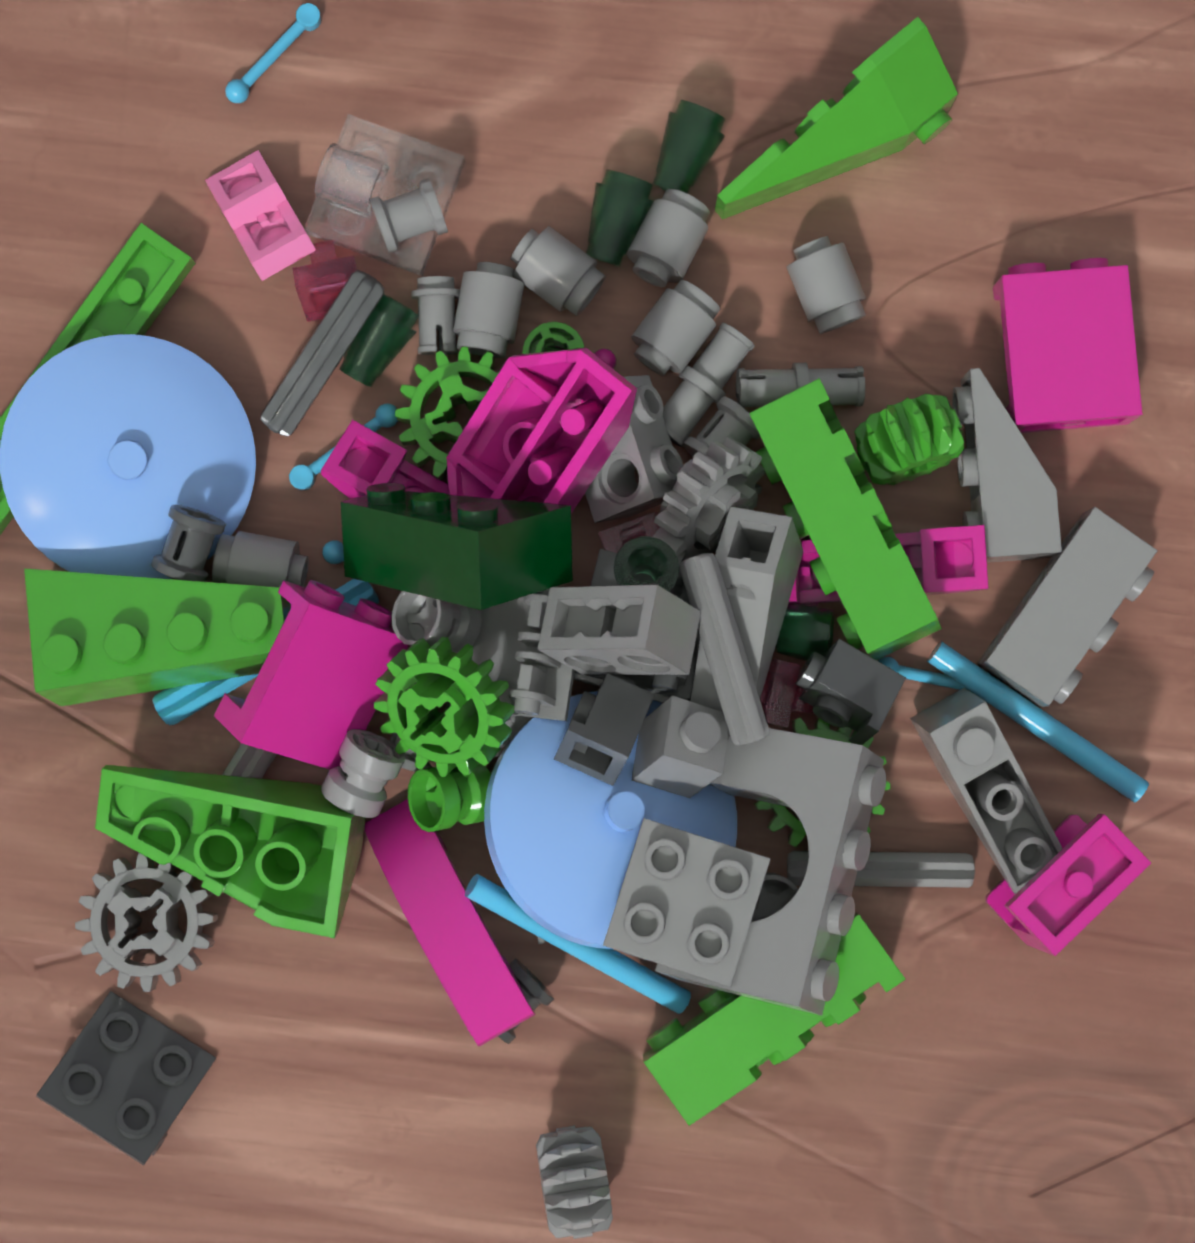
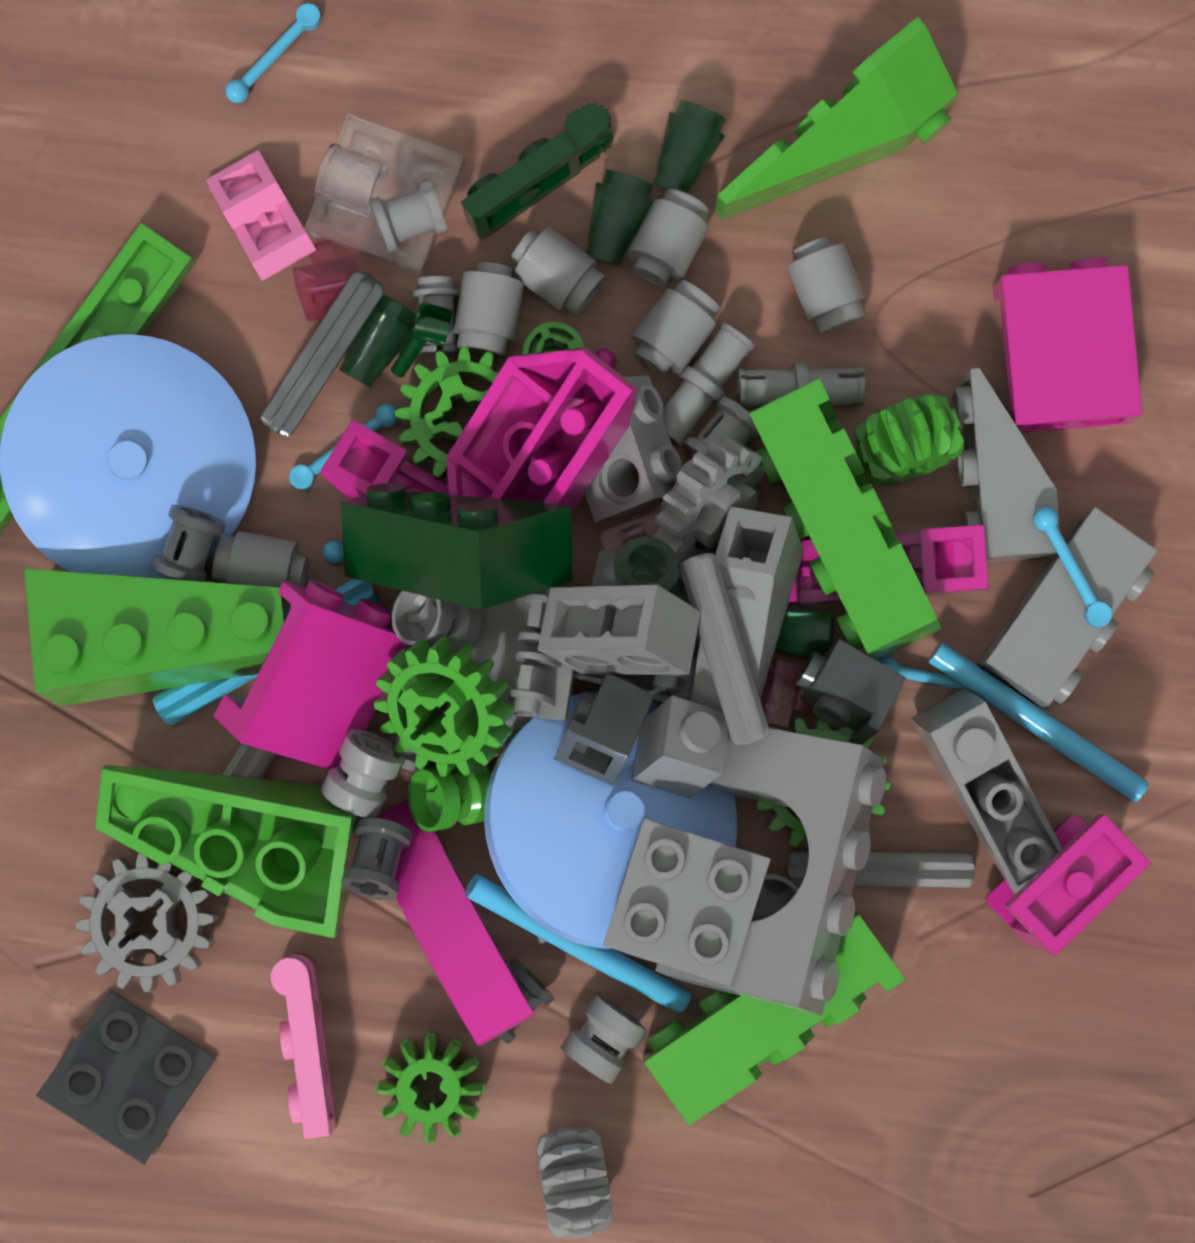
none -> bright pink plate [270,953,337,1139]
none -> dark grey bush [341,817,412,900]
none -> bright green gear [376,1031,486,1143]
none -> dark green hand [391,303,453,377]
none -> dark green hinge [461,102,613,240]
none -> light grey wheel [560,994,648,1084]
none -> medium azure hinge [1033,506,1112,627]

